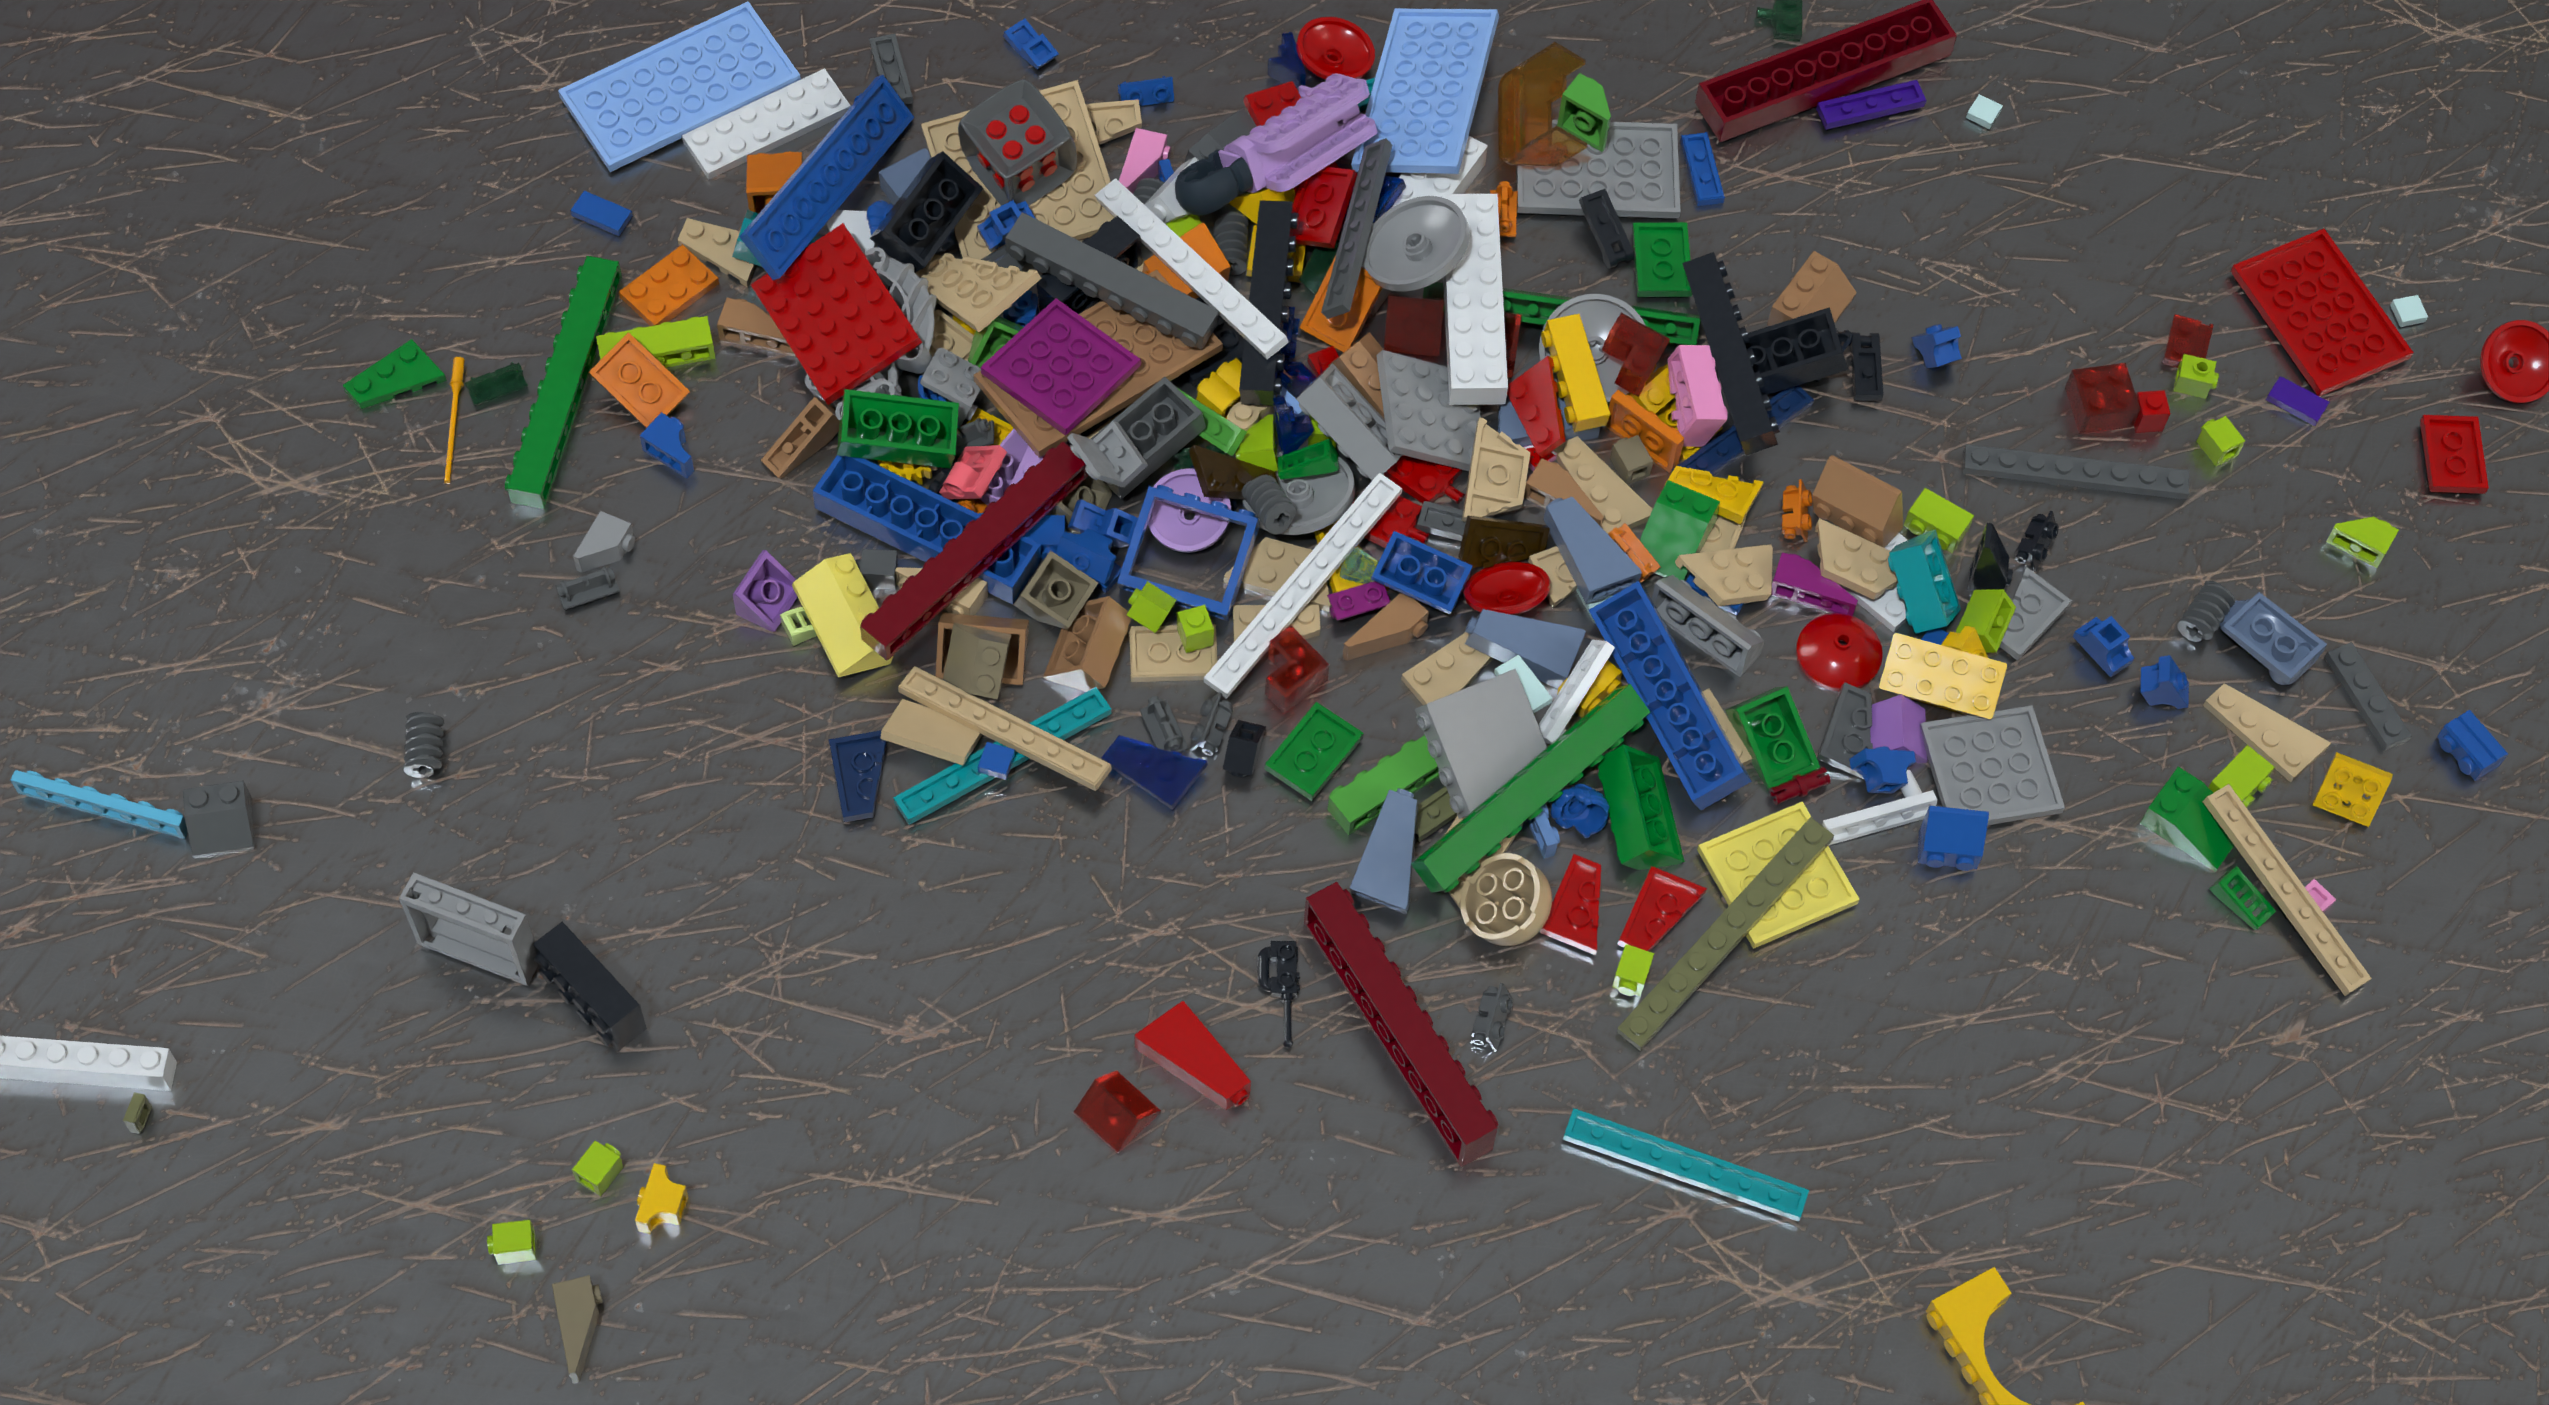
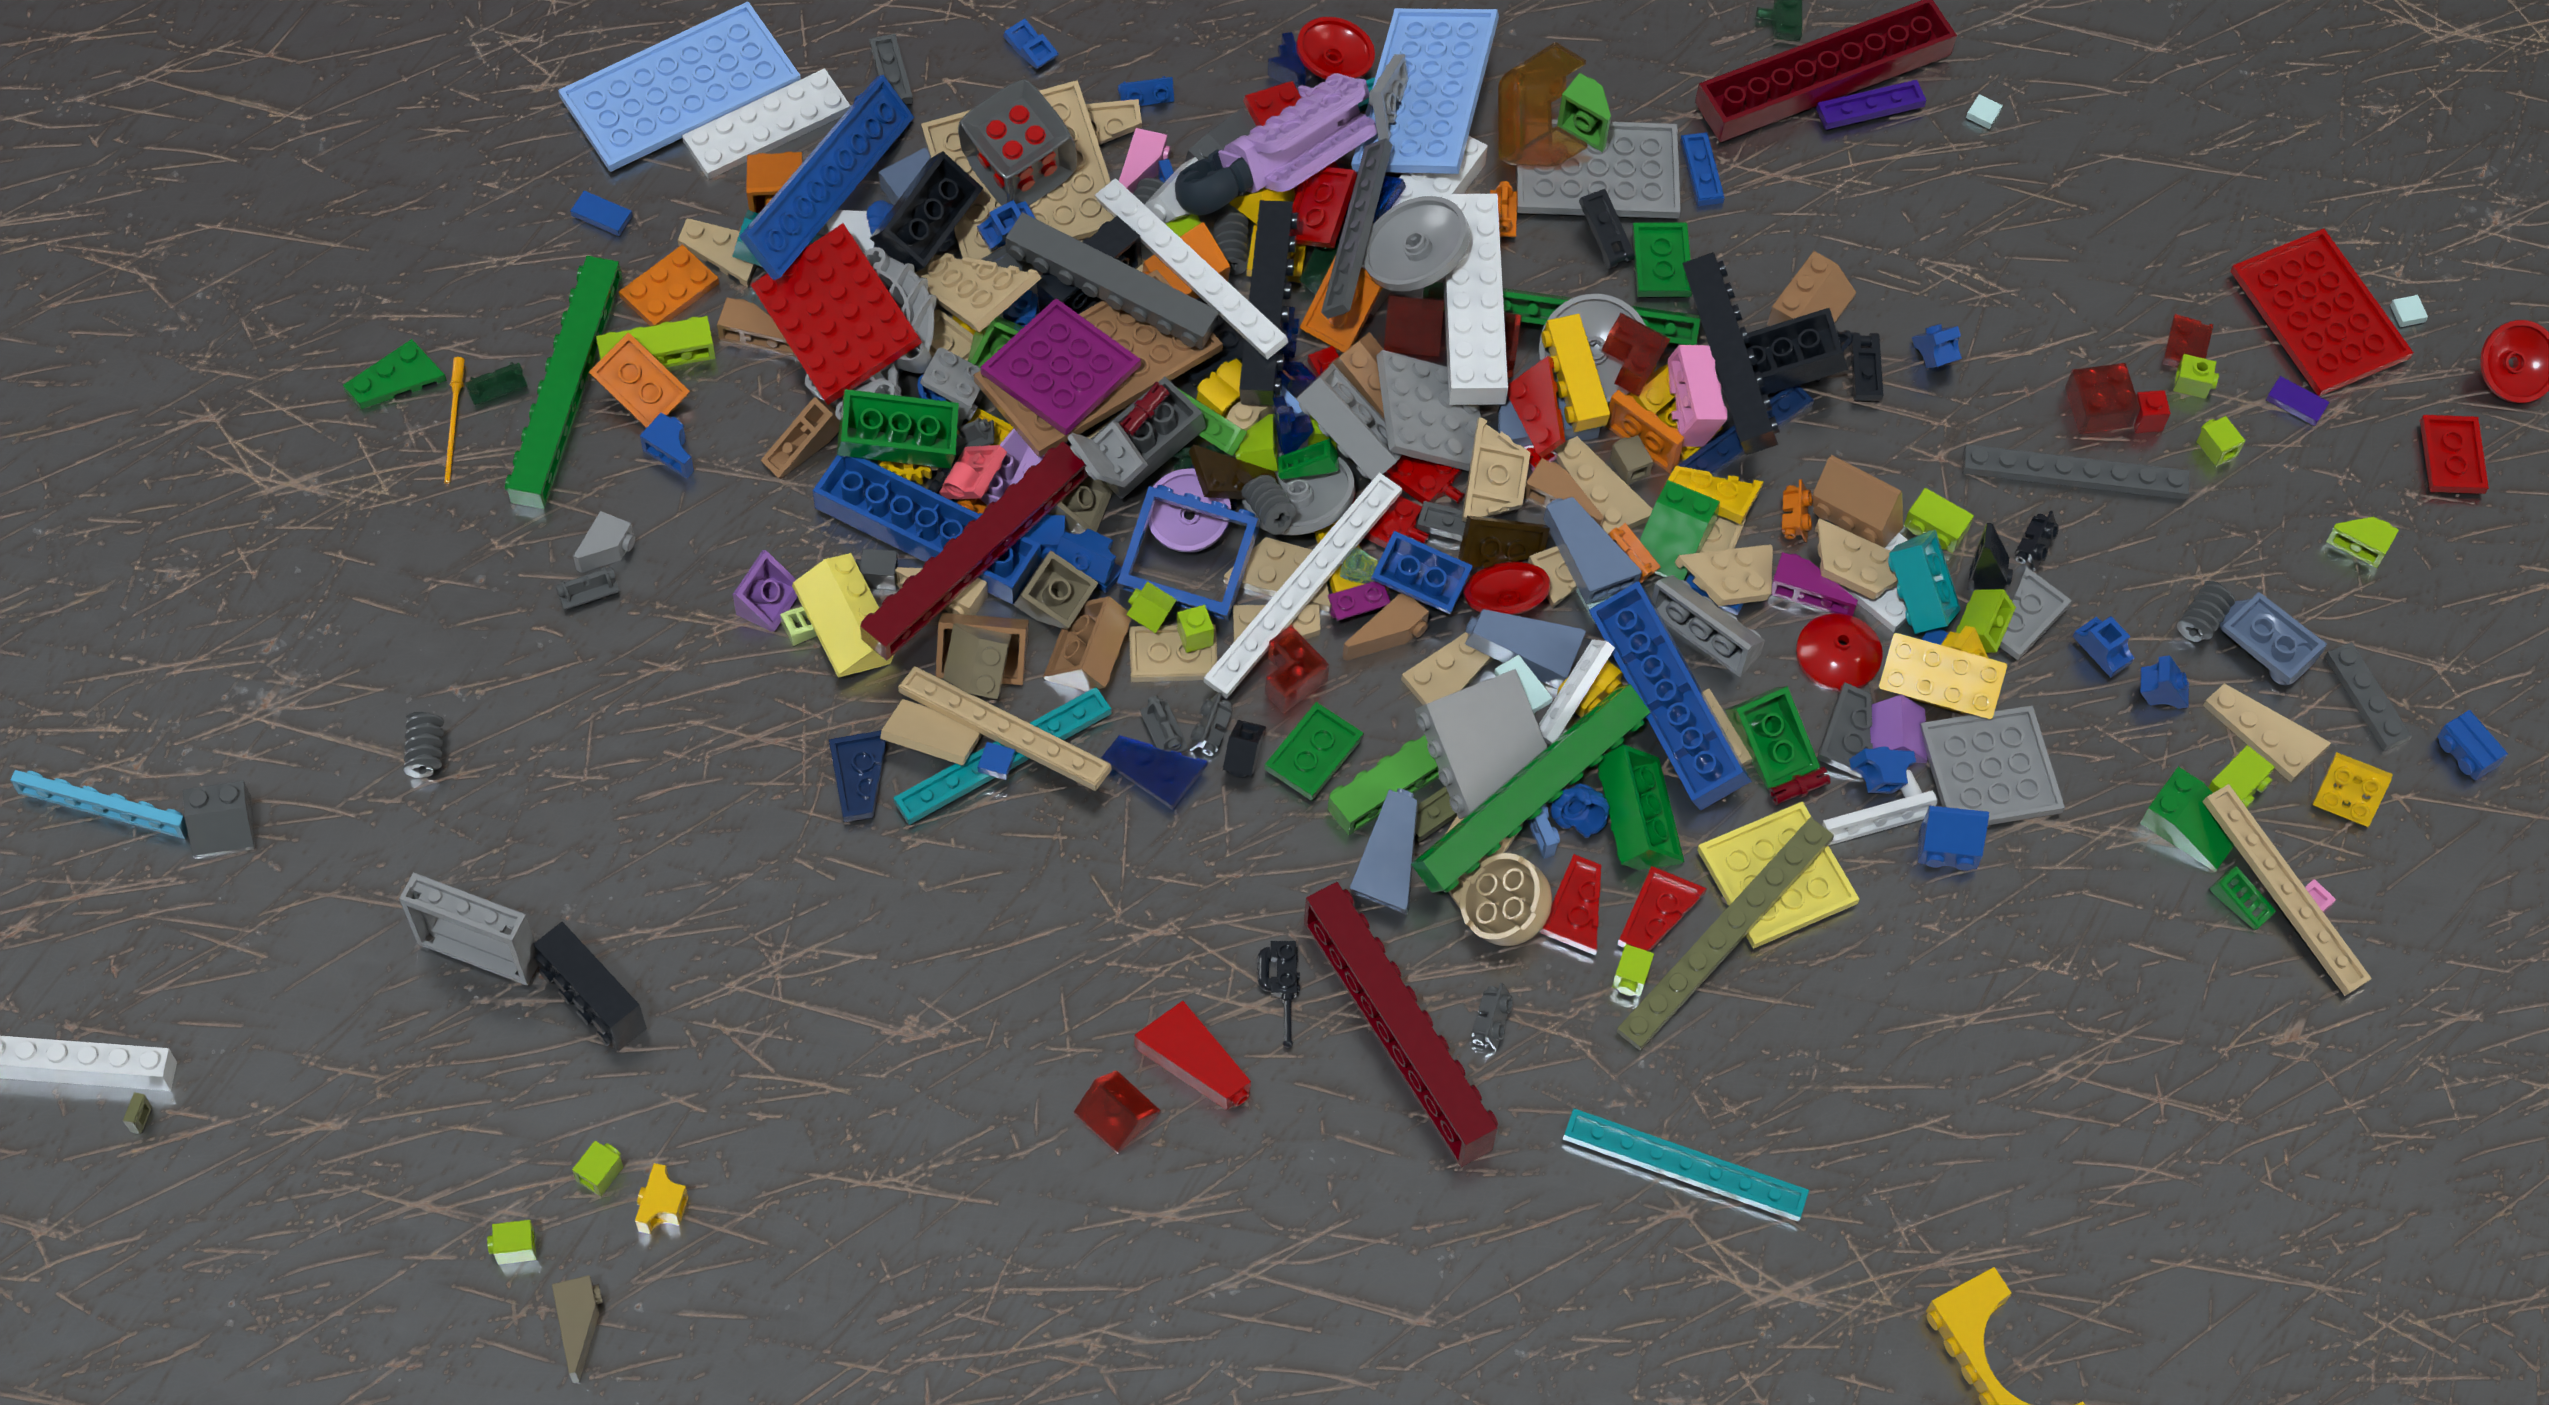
blue brick [1068,499,1138,548] -> none
none -> dark red pin [1119,382,1170,436]
none -> light grey wing [1369,54,1408,141]

